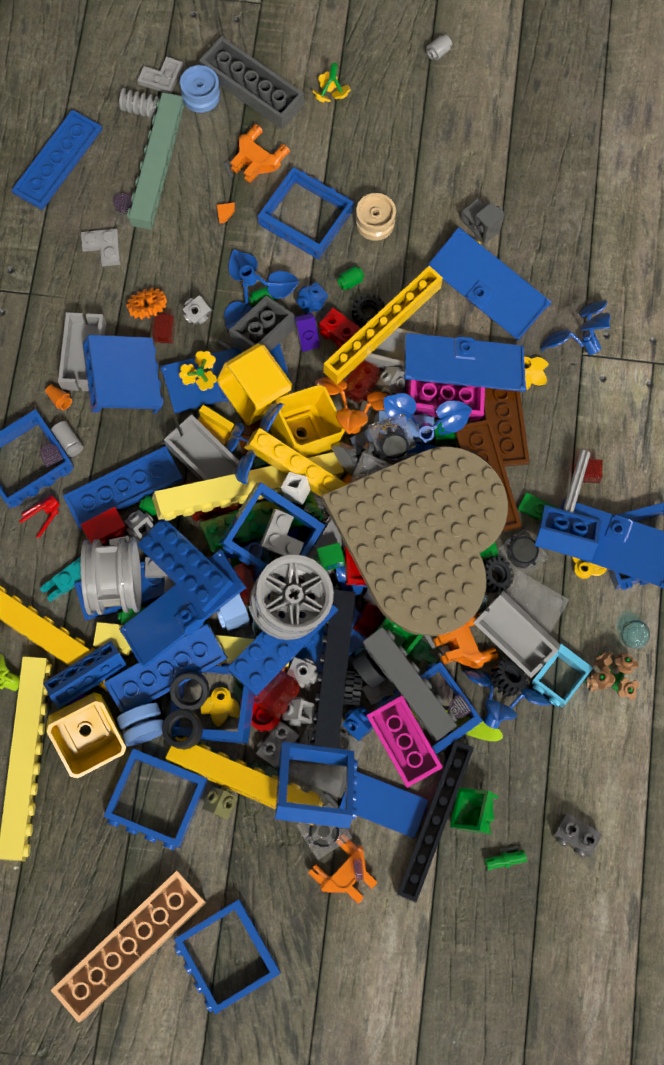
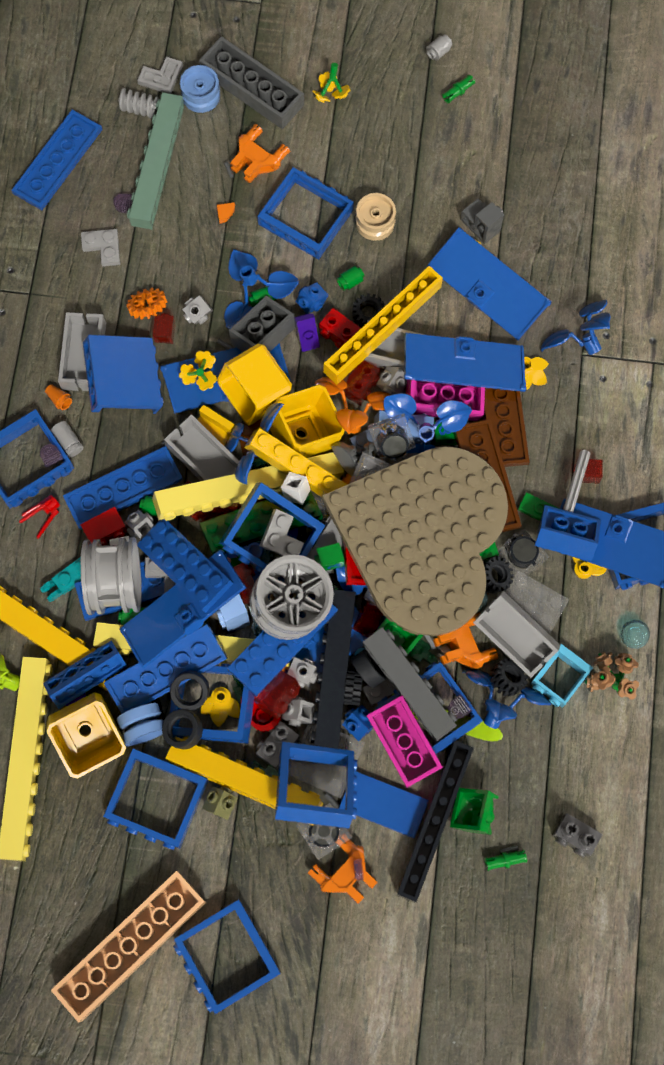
none -> green pin [442,75,475,104]

